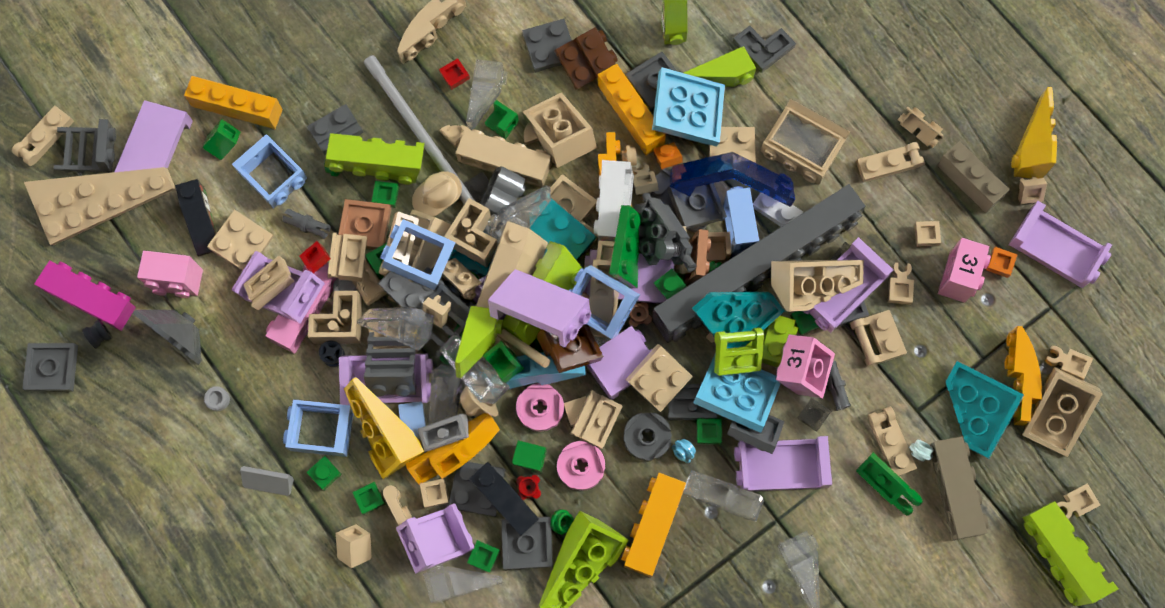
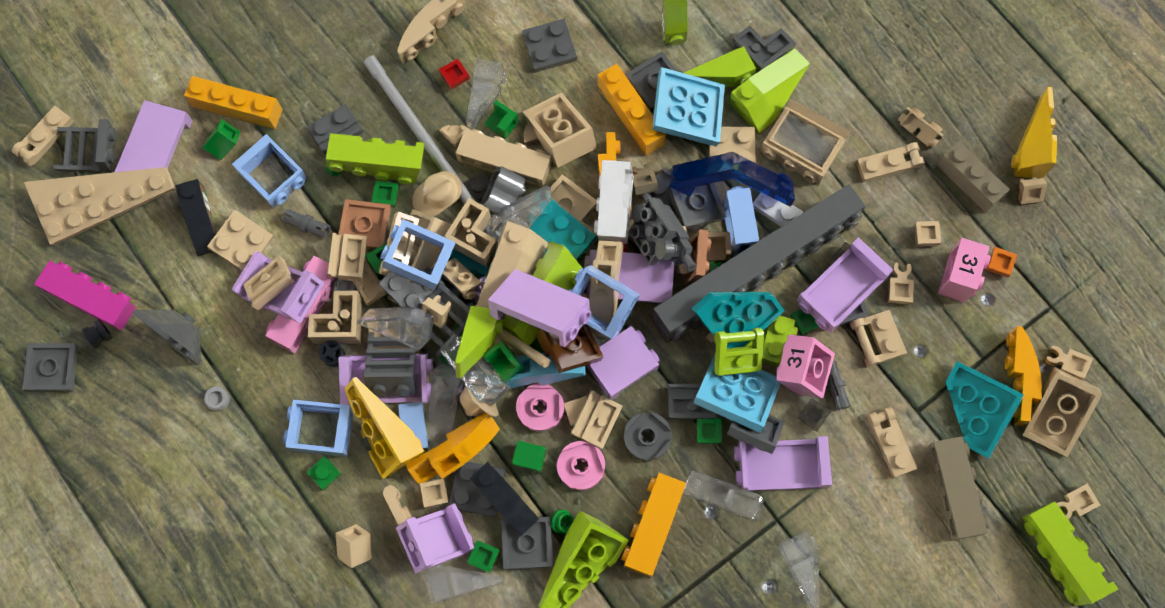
bright pink brick [137,251,203,298] -> none
light grey slope [240,466,294,496] -> none
red plate [299,241,331,274] -> none
green plate [352,482,386,515] -> none
light grey slope [418,414,469,452] -> none
red plate [516,475,541,500] -> none
reddish brown plate [554,27,618,90] -> none
green wing [609,205,640,289] -> none
tan plate [621,145,637,166] -> none
tan plate [625,344,693,412] -> none
nougat plate [629,302,652,327] -> none
orange plate [653,142,683,169] -> none
green plate [653,268,687,300] -> none
medium azure plate [672,439,696,463] -> none
tan wedge [771,260,864,312] -> none
green hinge [856,452,923,516] -> none
light aqua plate [909,440,934,461] -> none
lavender panel [1009,201,1112,288] -> none
none -> lime wedge [729,48,810,134]

